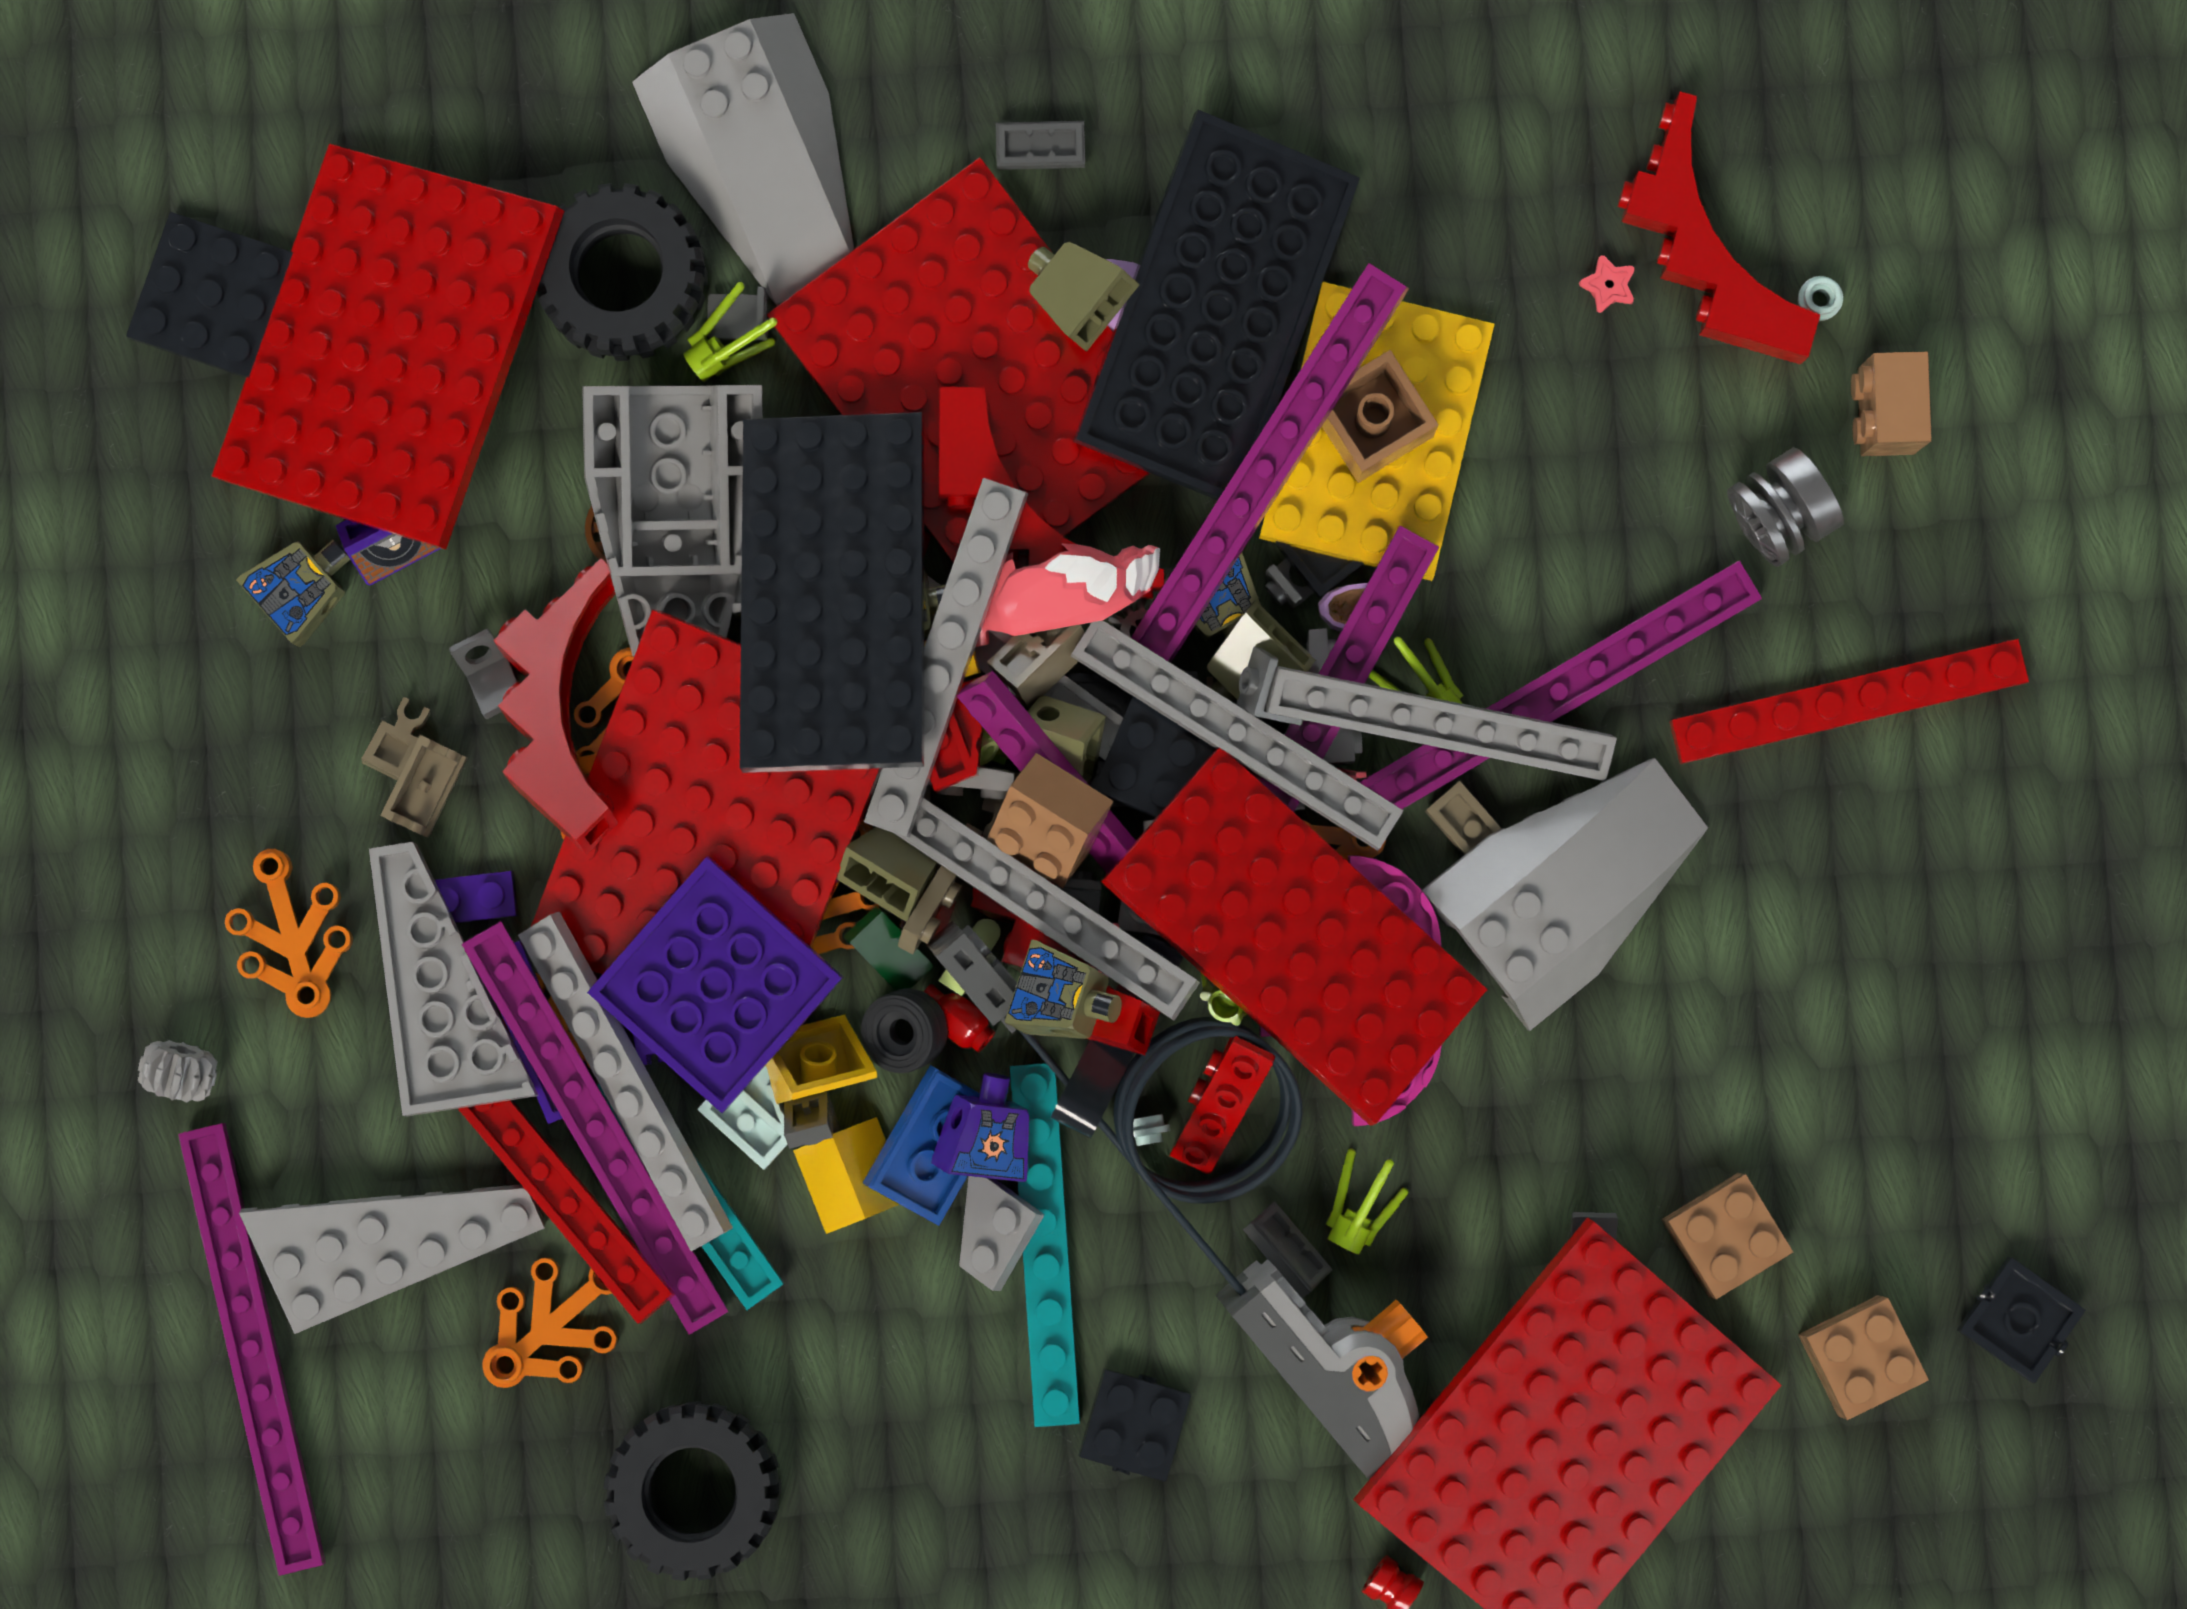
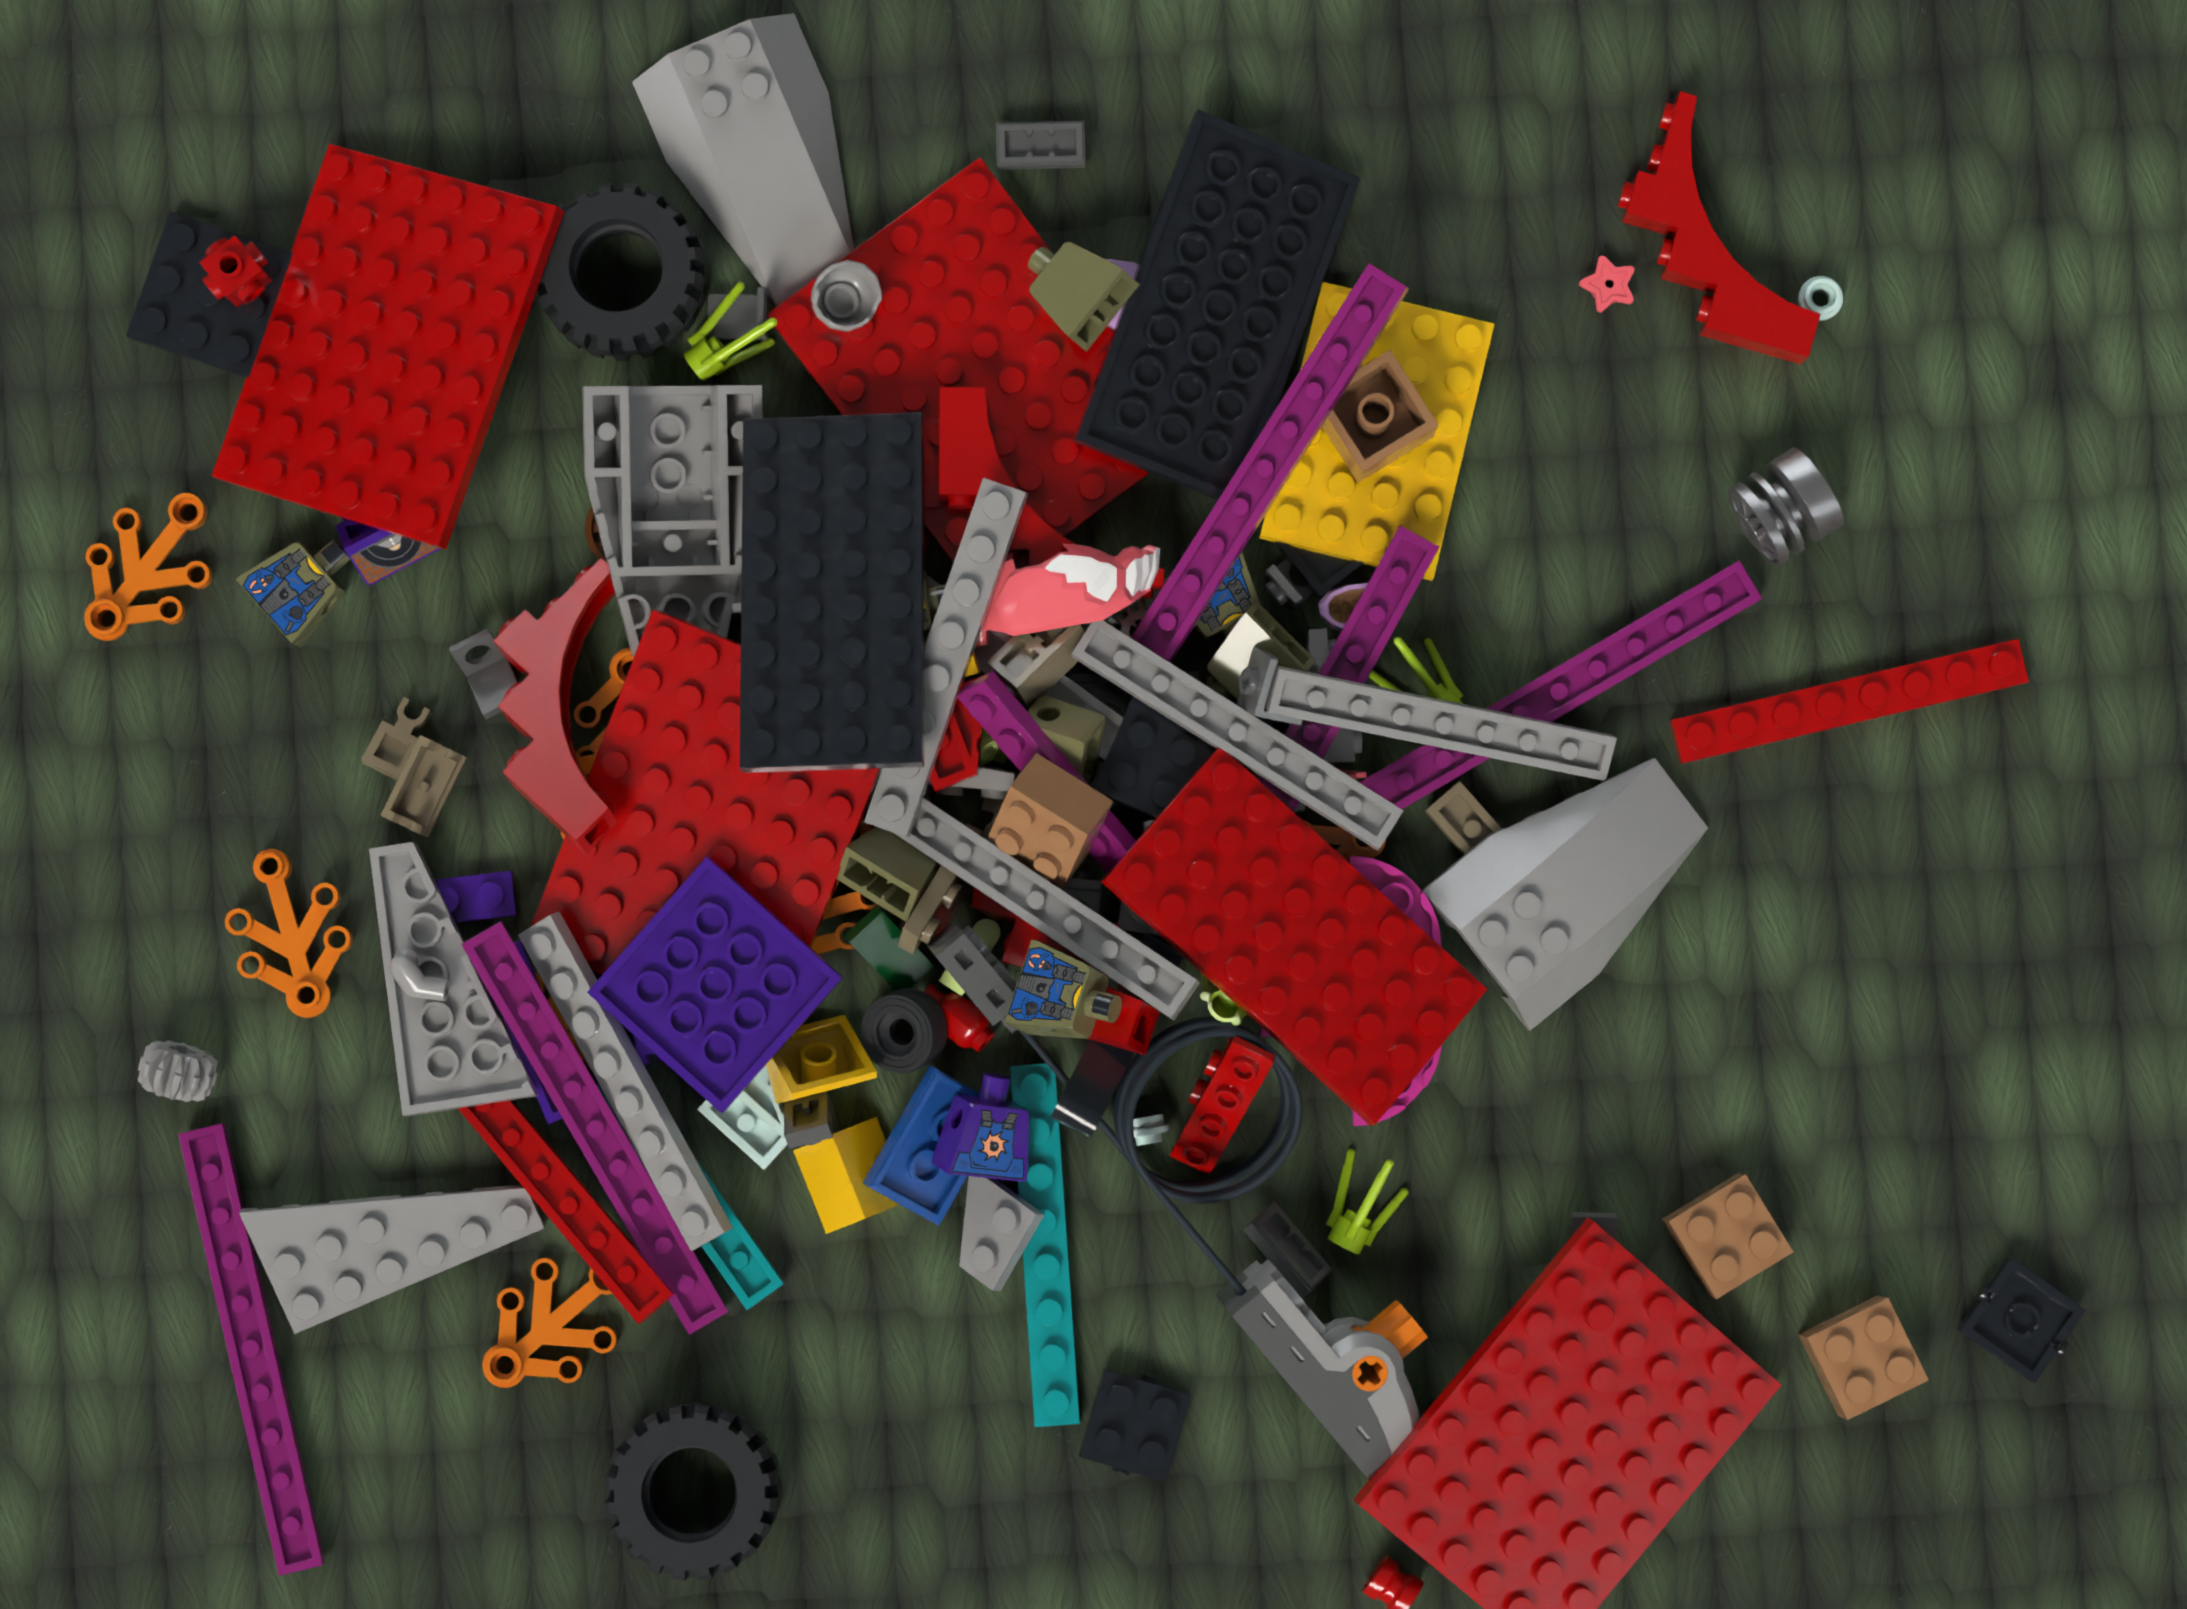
medium nougat brick [1851,352,1931,456] -> none
none -> orange plant [84,493,213,641]
none -> red brick [199,235,273,308]
none -> light grey arm [389,948,450,1002]
none -> light grey hair [810,260,882,332]

